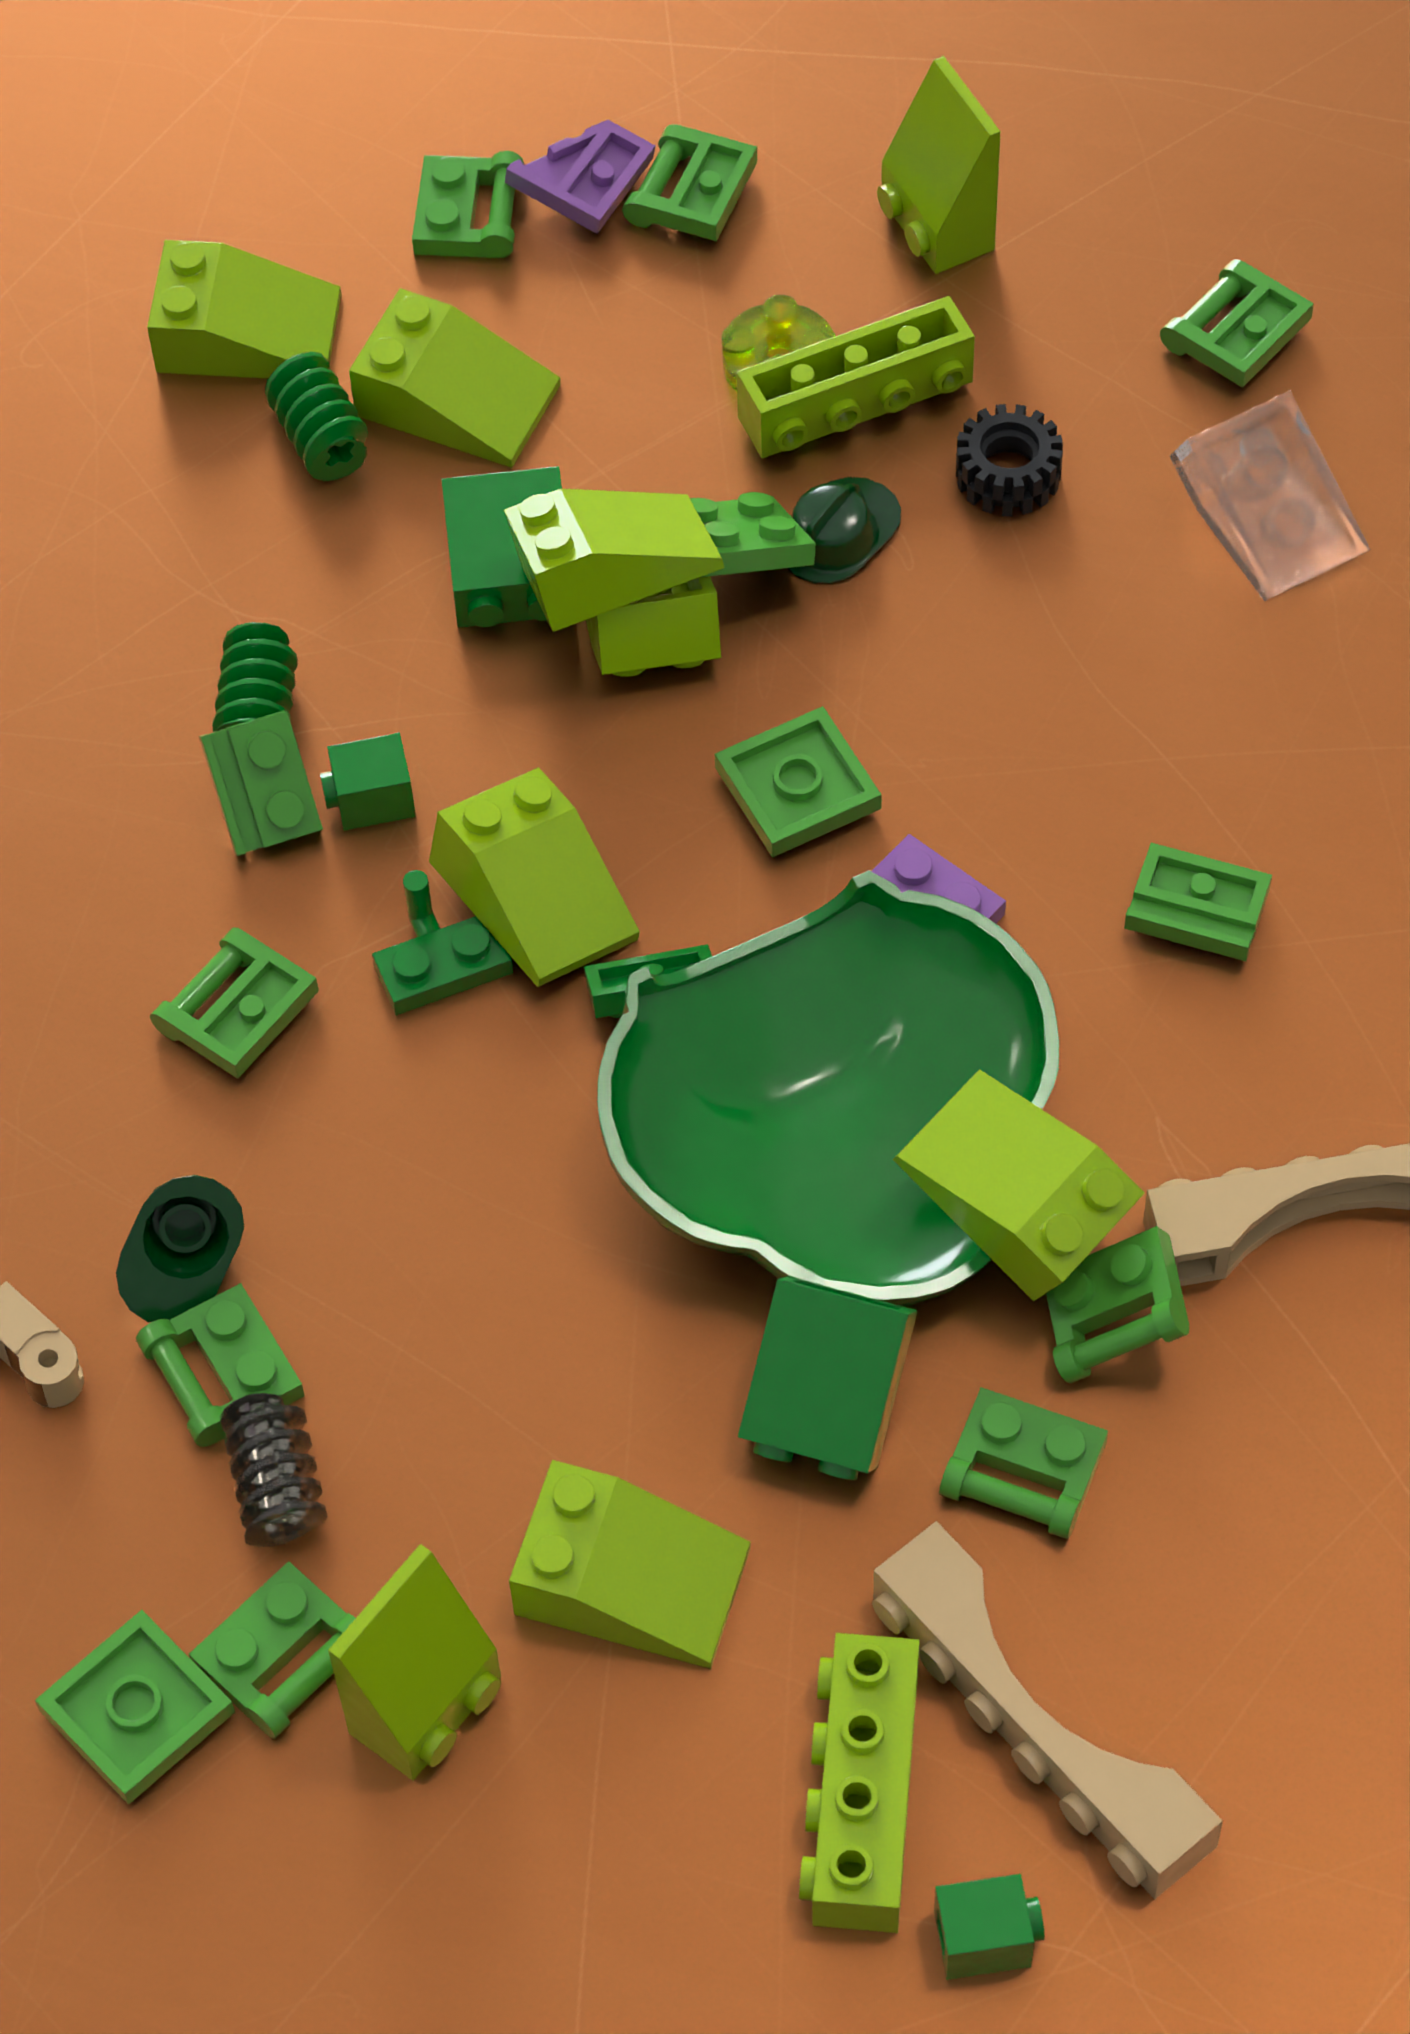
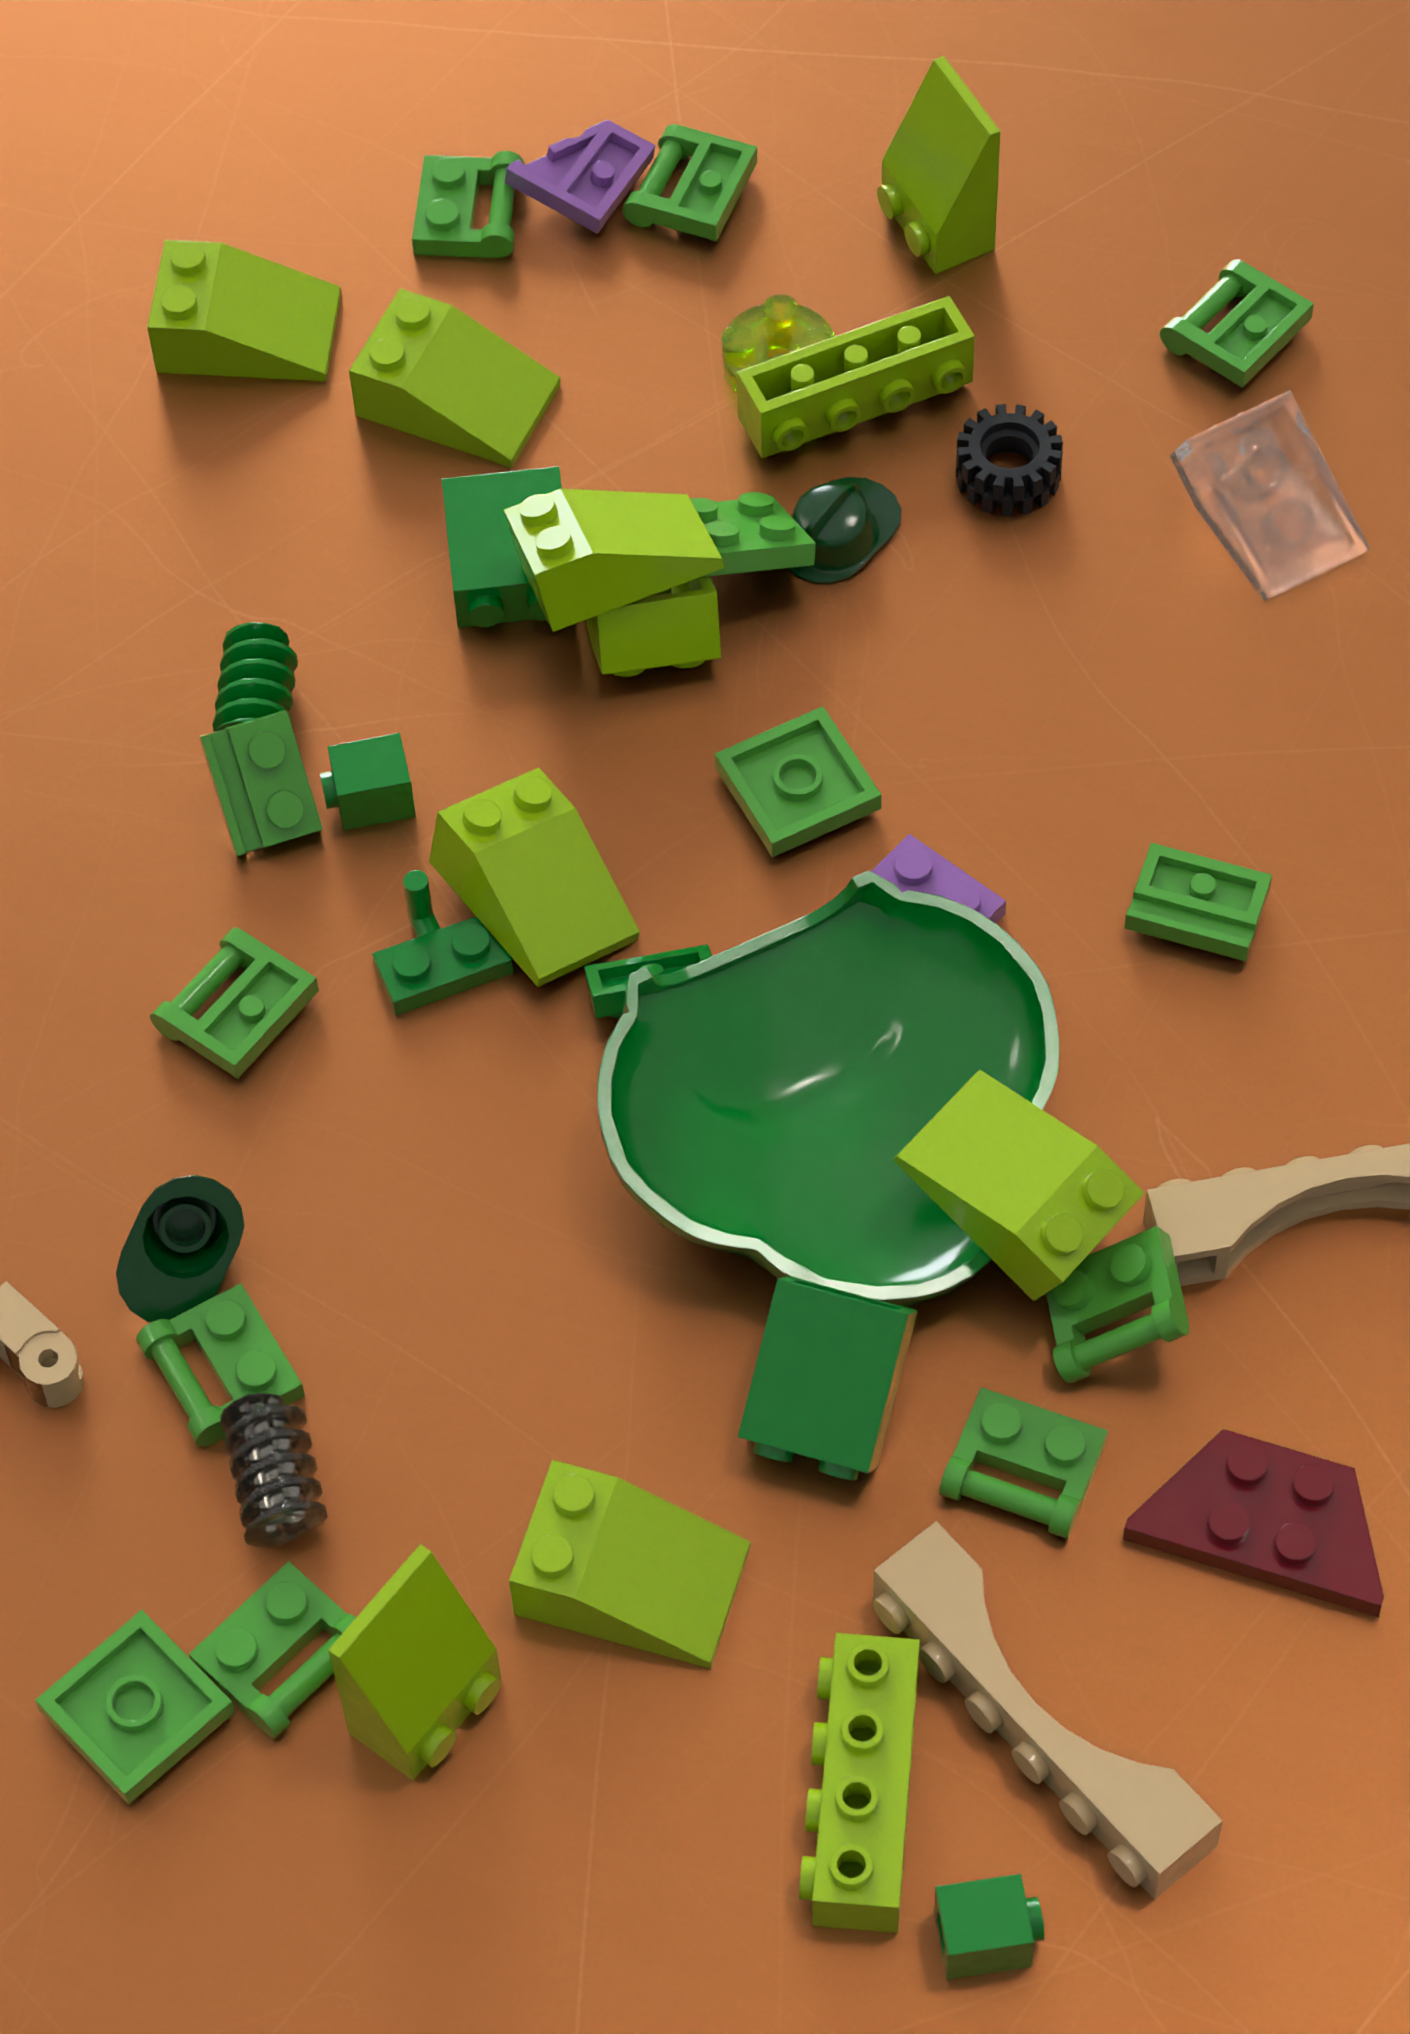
green piece [264,351,368,481] -> none
none -> dark red wing [1123,1429,1384,1617]

